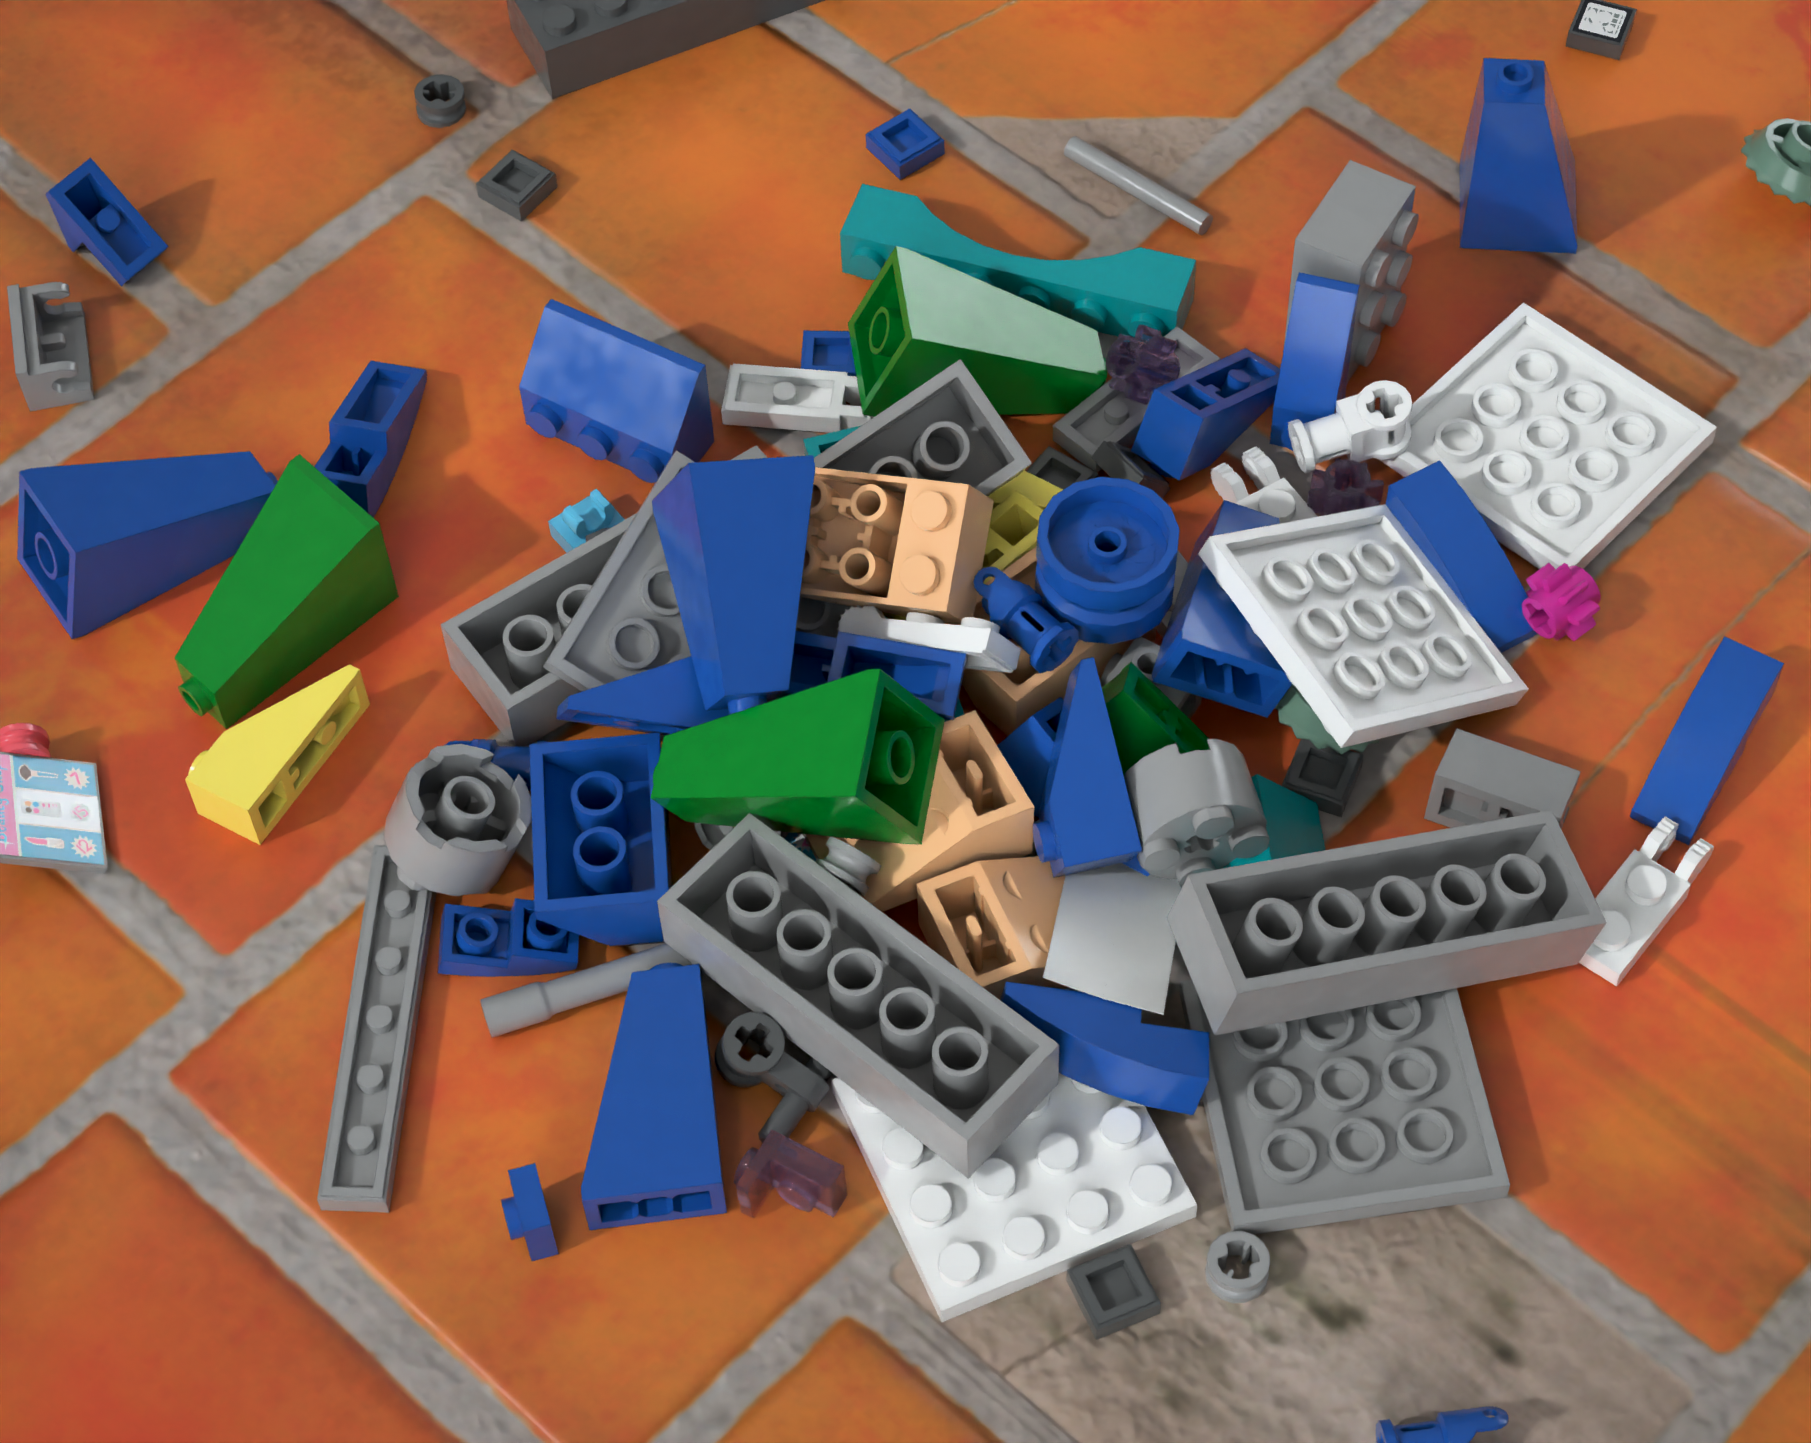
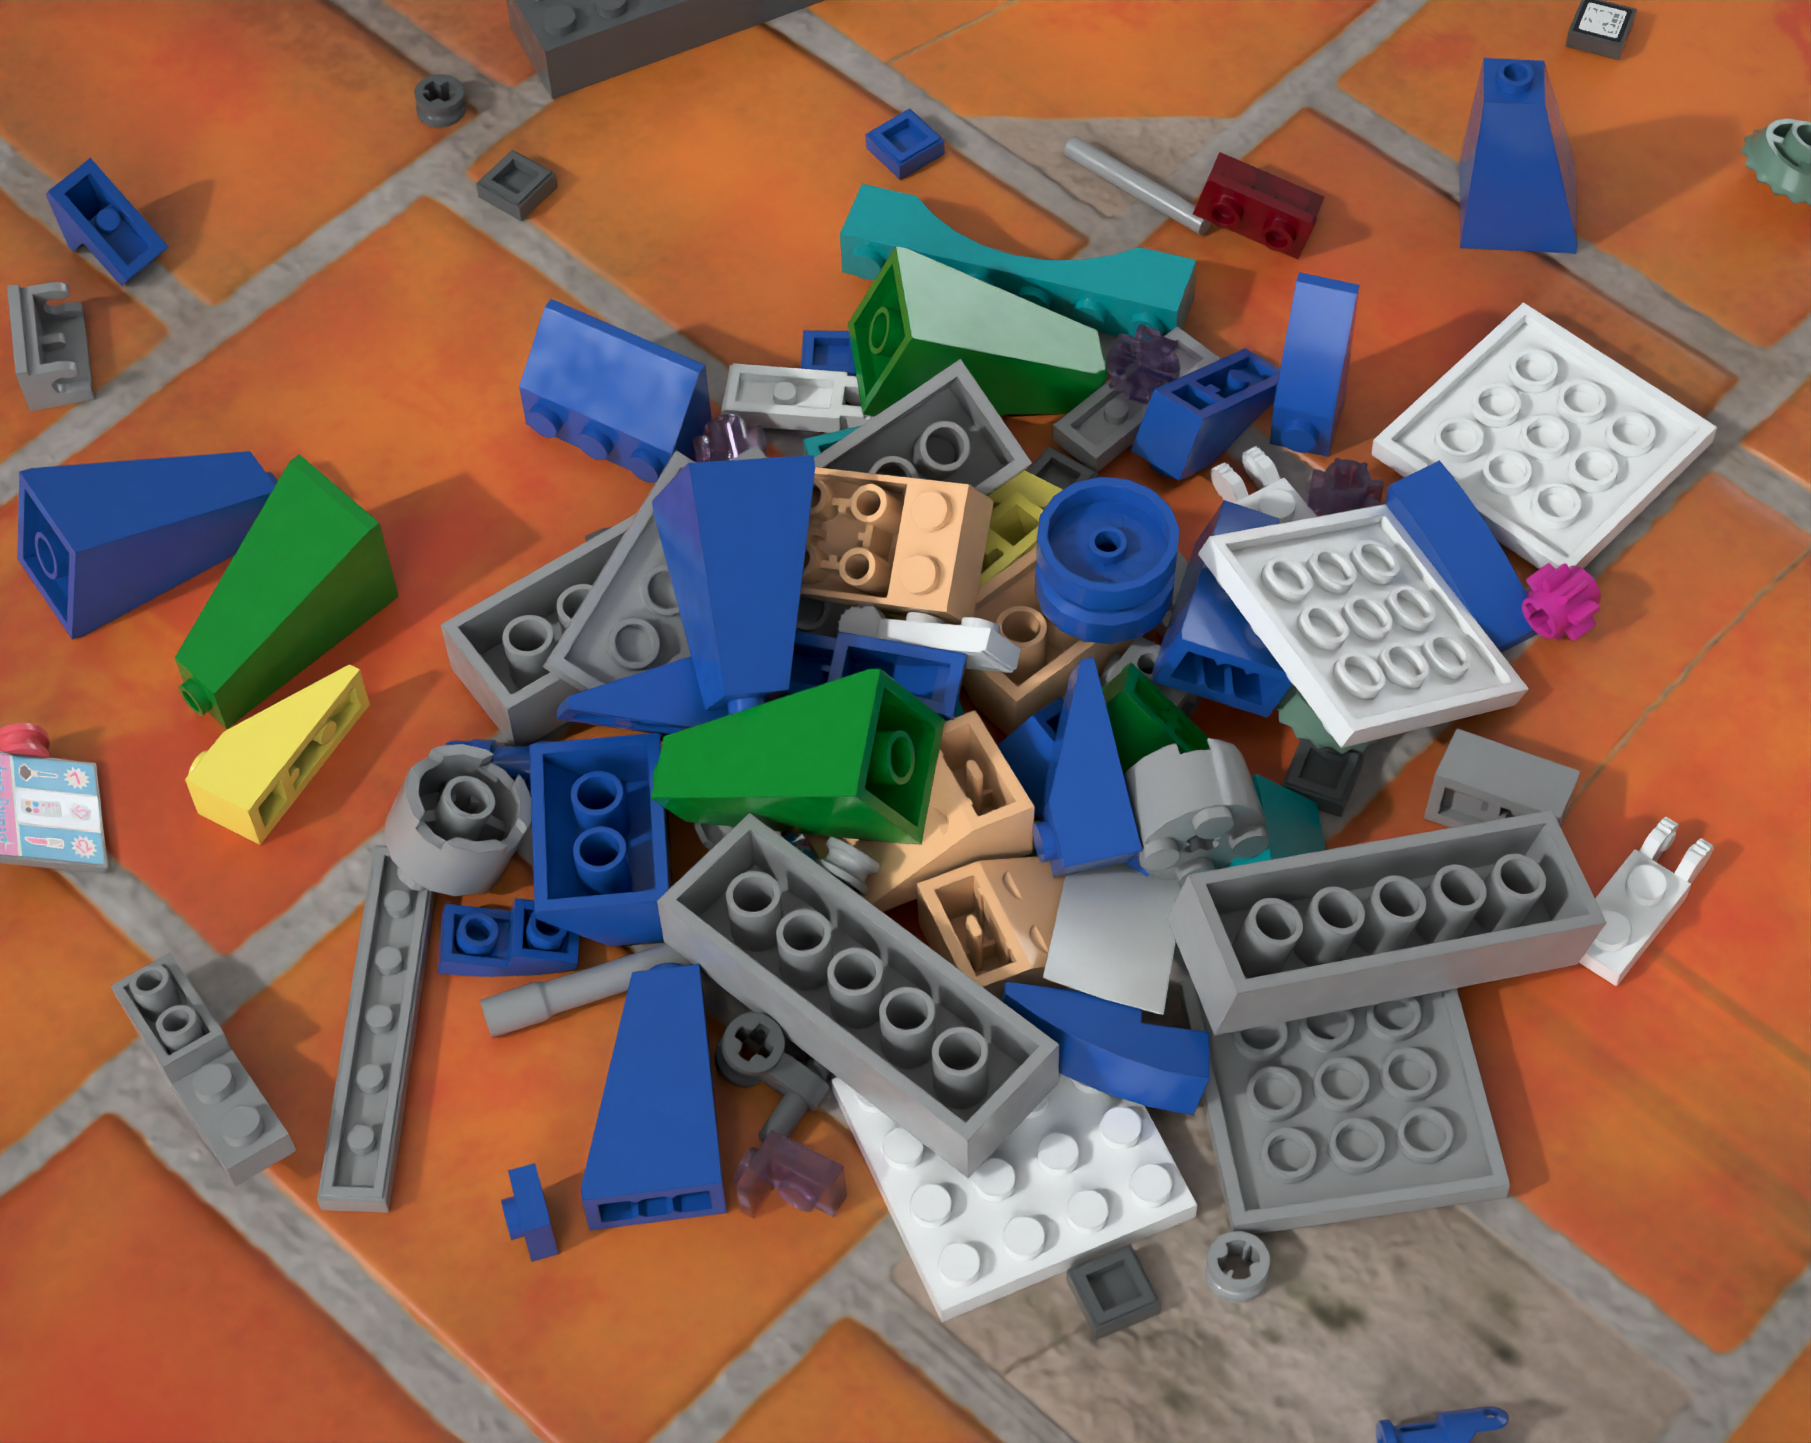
blue slope [314,361,427,518] -> none
medium azure tile [548,489,625,553] -> none
blue piece [973,567,1079,673] -> none
dark grey tile [1091,441,1171,499] -> none
light grey brick [1283,160,1419,383] -> none
white connector [1288,380,1412,474] -> none
blue slope [1630,636,1784,845] -> none
none -> light grey slope [111,953,296,1186]
none -> clear purple gear [692,414,768,462]
none -> dark red bracket [1193,152,1325,259]

